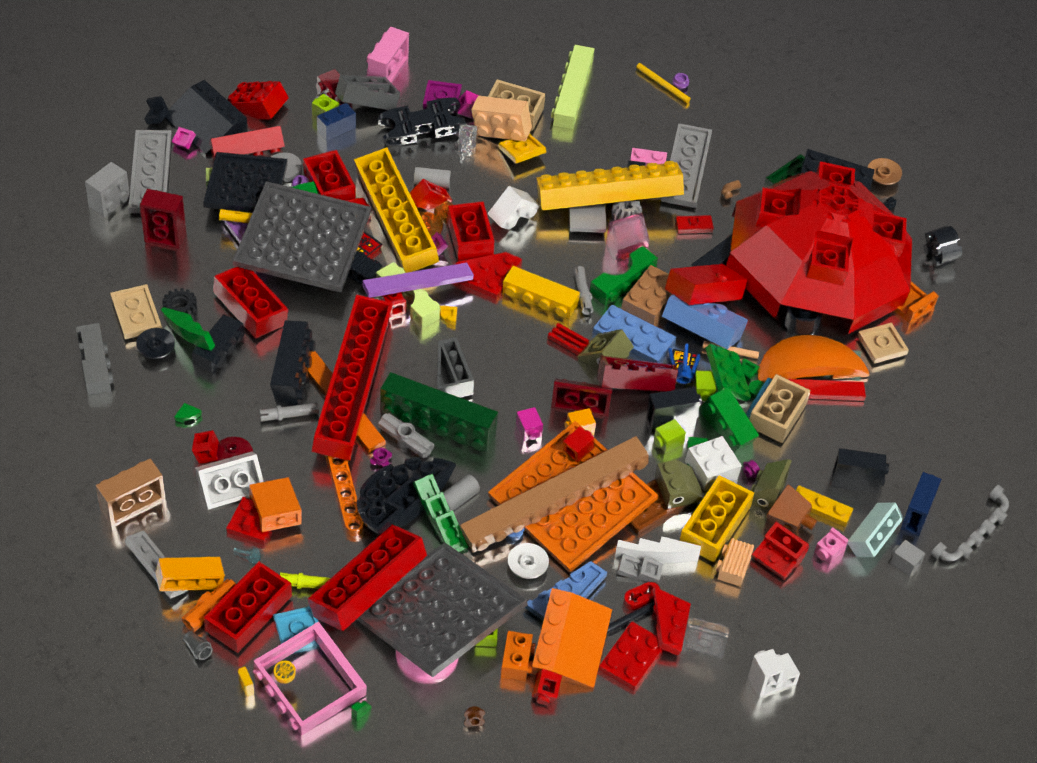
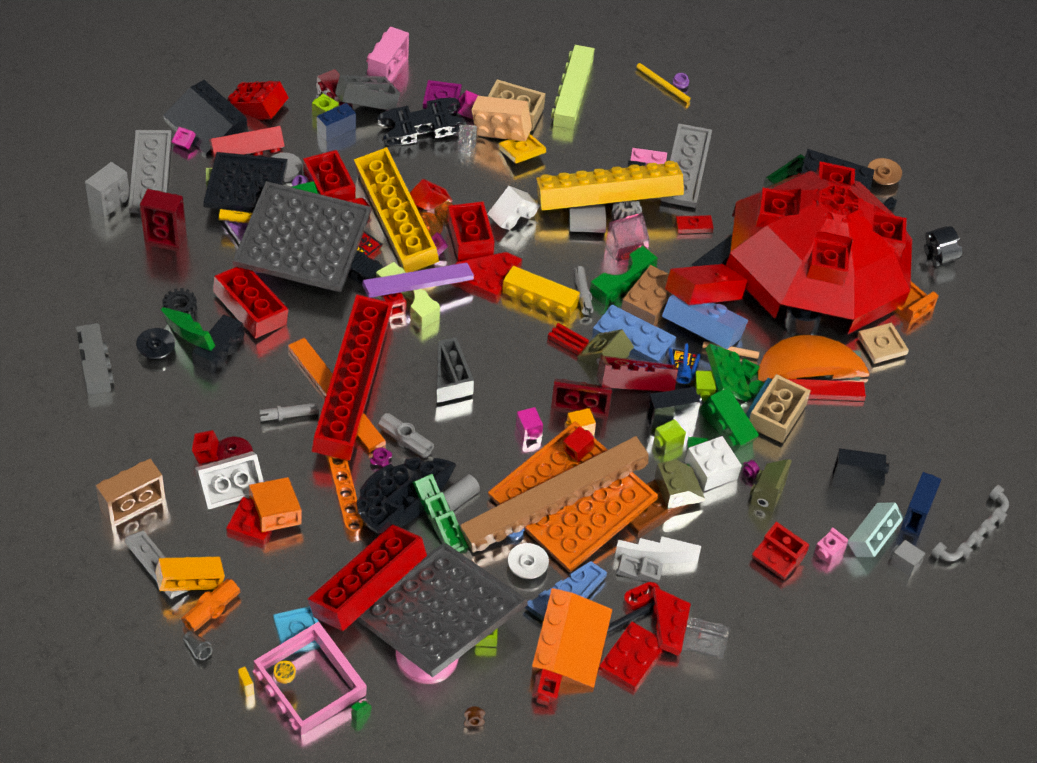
tan plate [110,284,162,339] -> none
black bracket [144,96,169,125] -> none
green tile [174,403,202,422] -> none
red brick [204,561,292,653] -> none
clear light blue hand [233,548,261,564] -> none
black brick [270,320,316,407] -> none
neon yellow pin [280,572,331,589] -> none
dark green brick [380,372,498,452] -> none
light grey brick [414,167,451,189] -> none
yellow tile [439,305,457,325] -> none
orange brick [501,631,536,682] -> none
yellow brick [680,475,754,562] -> none
light nougat brick [716,538,754,587] -> none
medium nougat arm [721,180,741,200] -> none
white brick [748,649,800,698] -> none
dark orange torso [766,484,818,533] -> none
yellow plate [796,485,854,527] -> none

